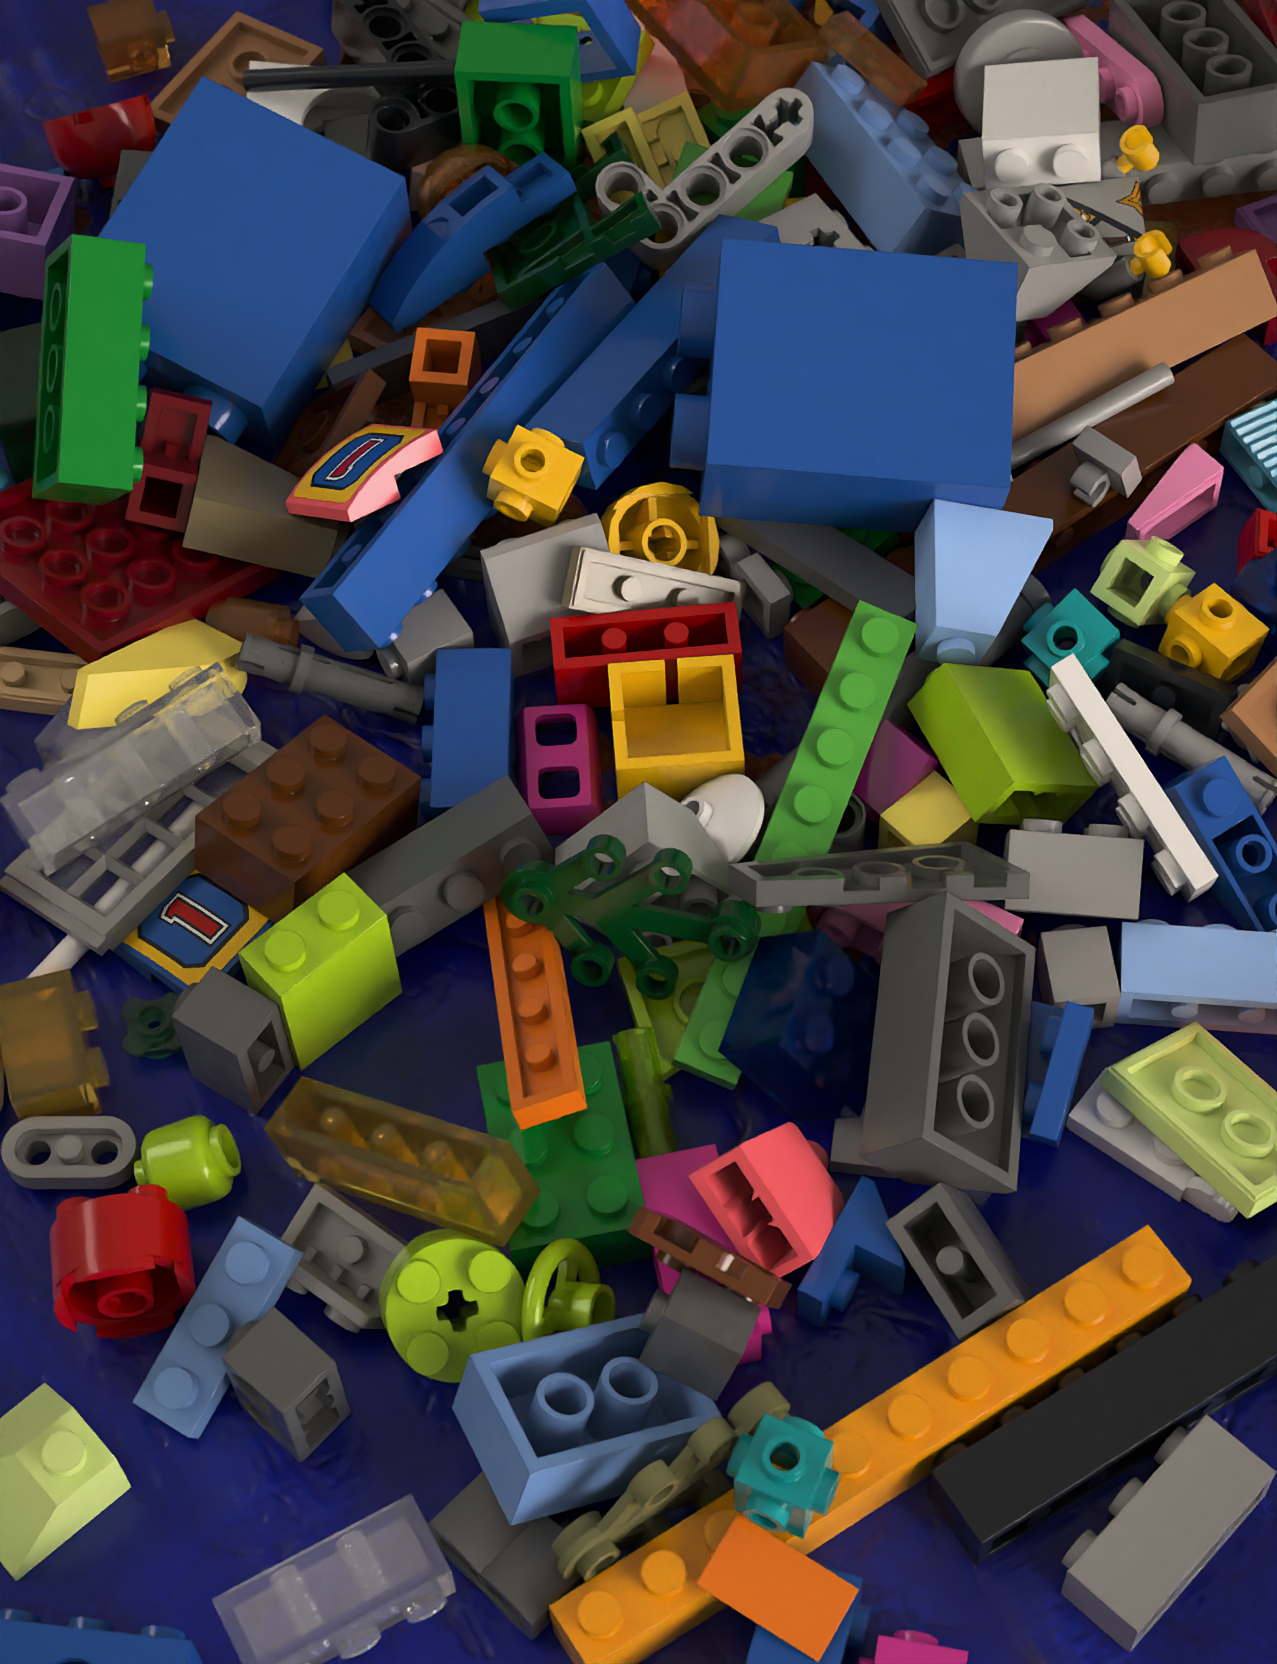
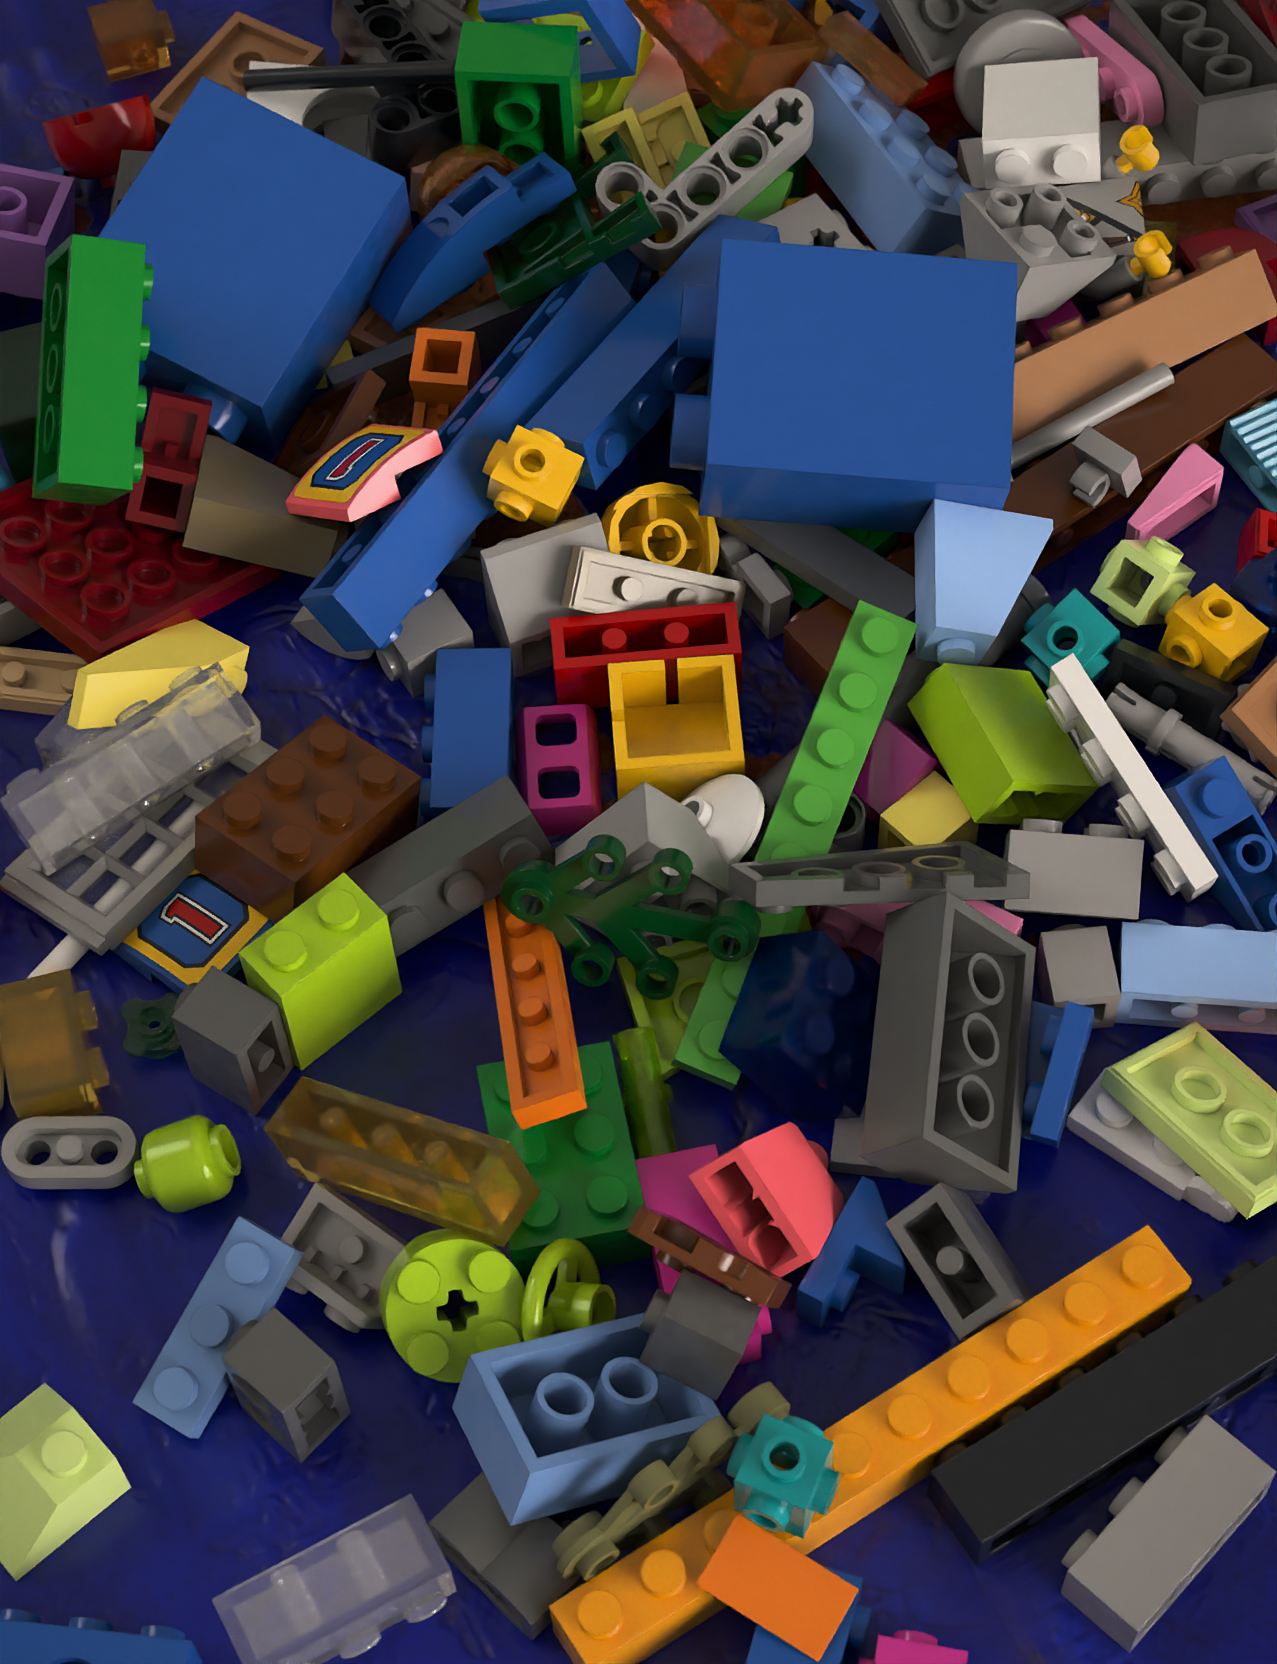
red brick [49,1184,196,1339] -> none
clear orange brick [205,596,299,647] -> none
dark grey pin [235,631,424,725] -> none

